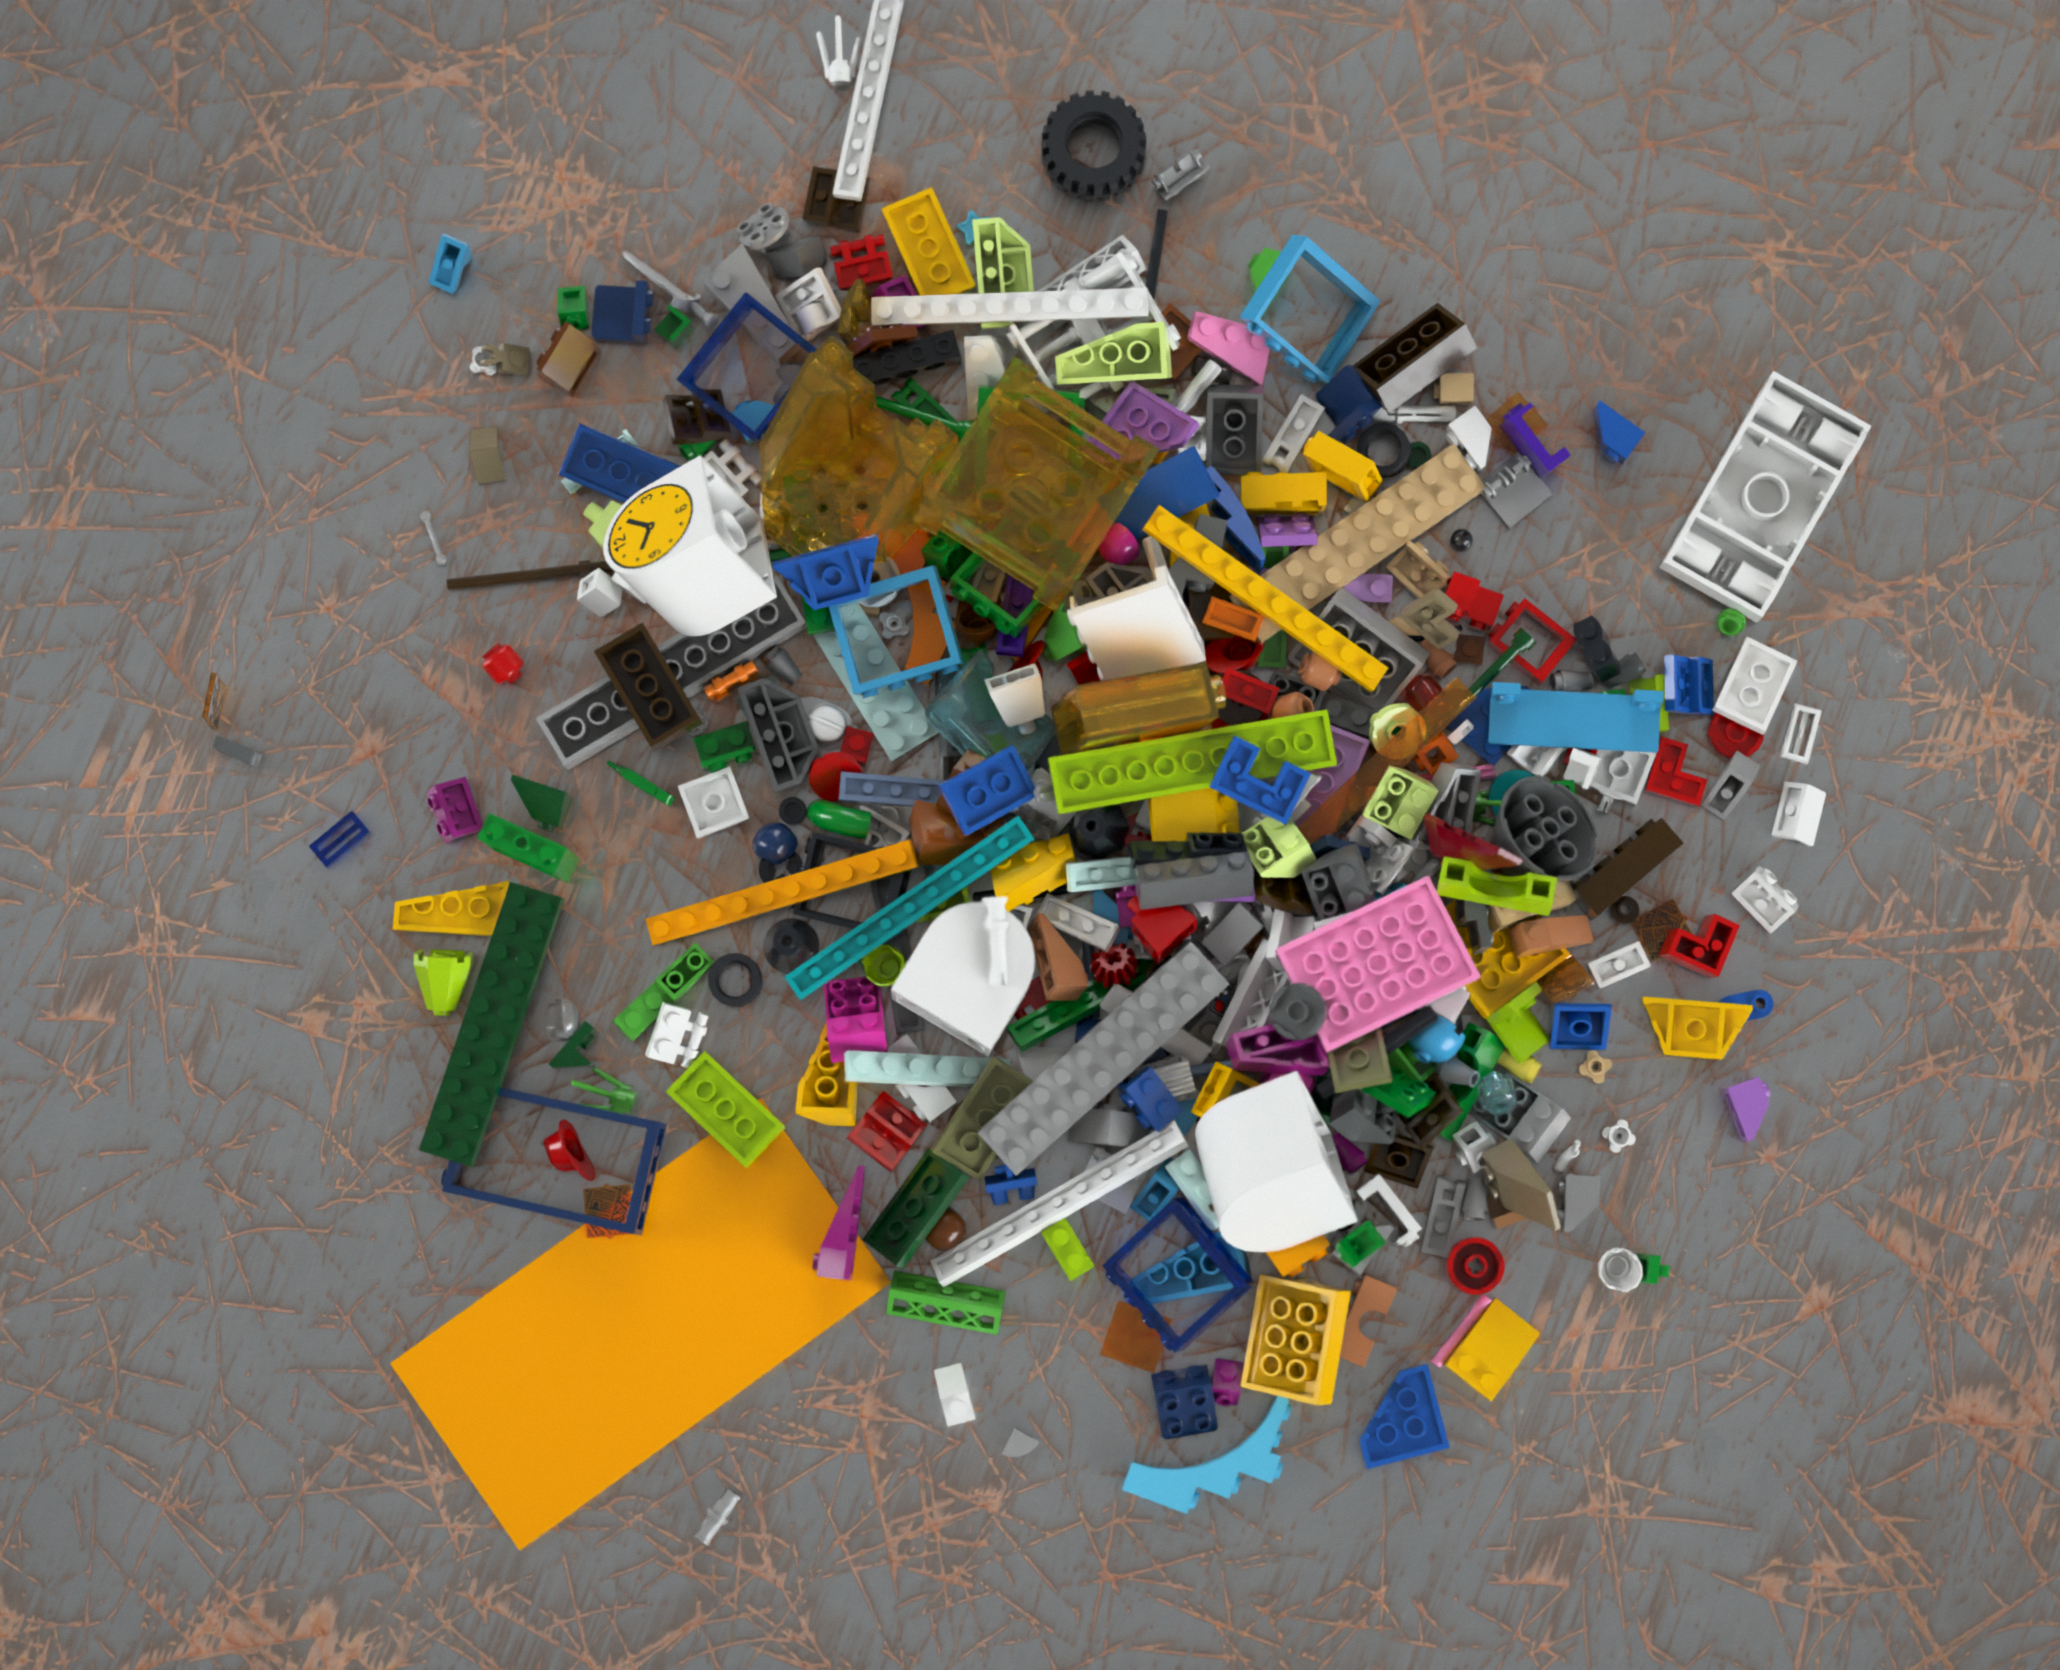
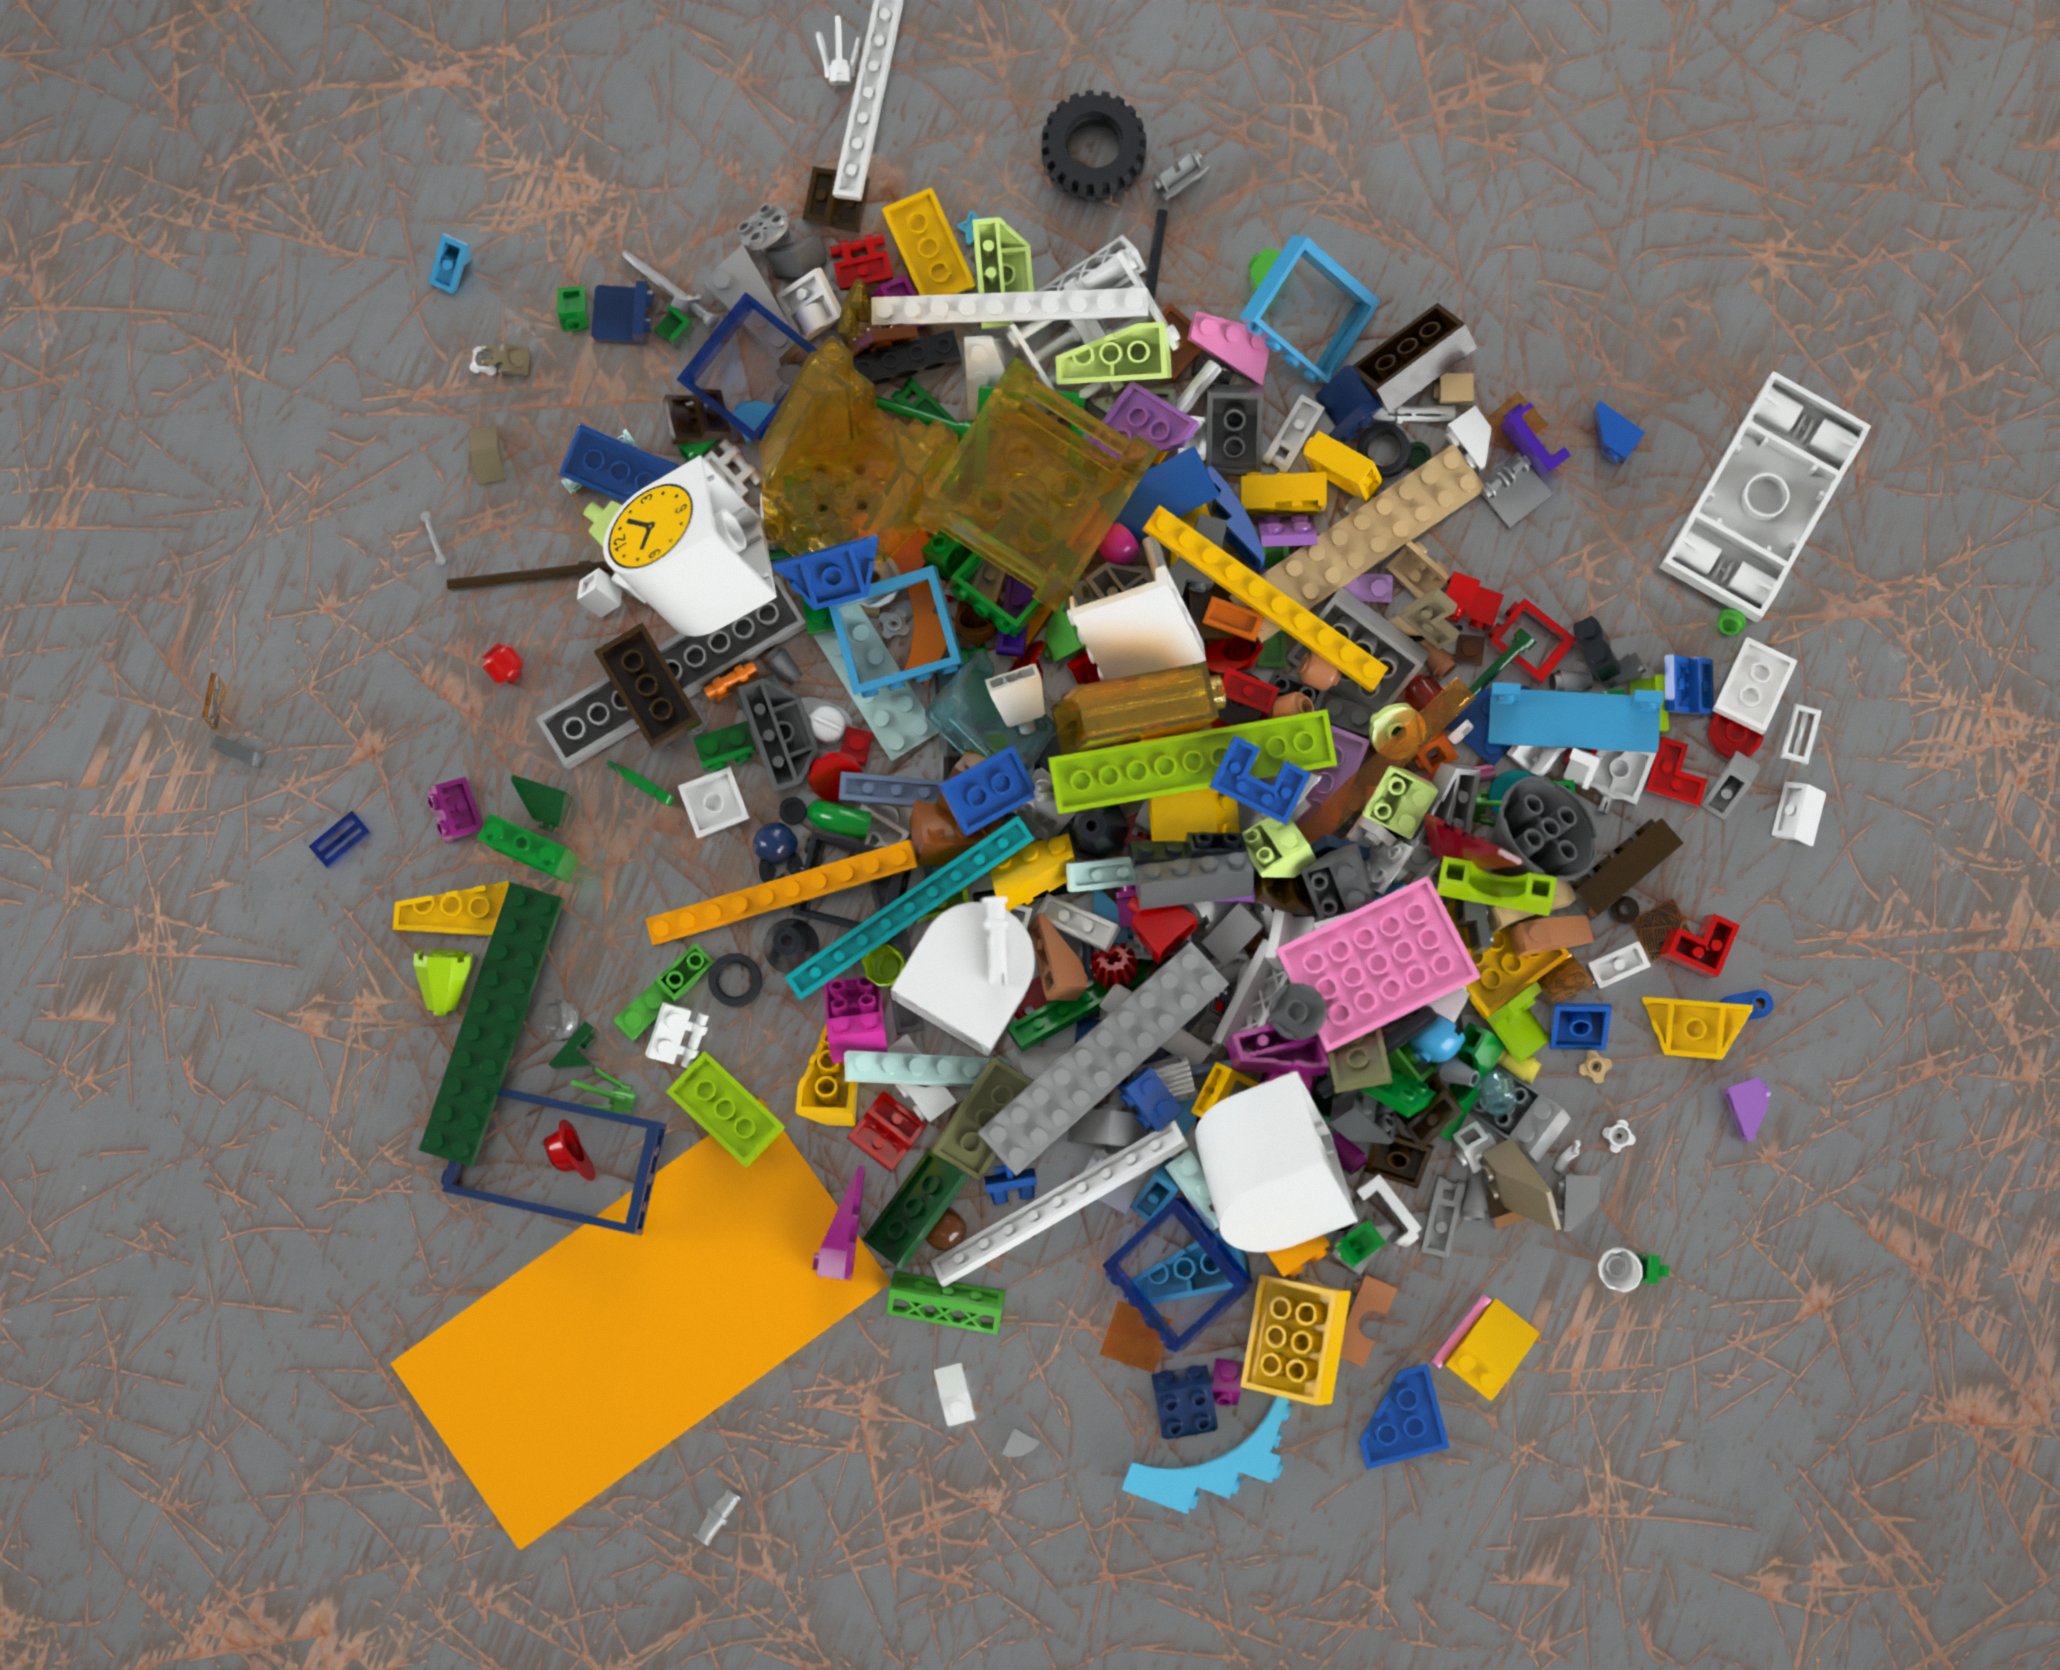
slope [536,321,600,397] -> none
clear orange piece [583,1184,631,1239] -> none
lime brick [1041,1218,1095,1281] -> none
red brick [1444,1237,1505,1295] -> none
black hinge [1450,529,1473,552] -> none
white bracket [1731,866,1799,934] -> none

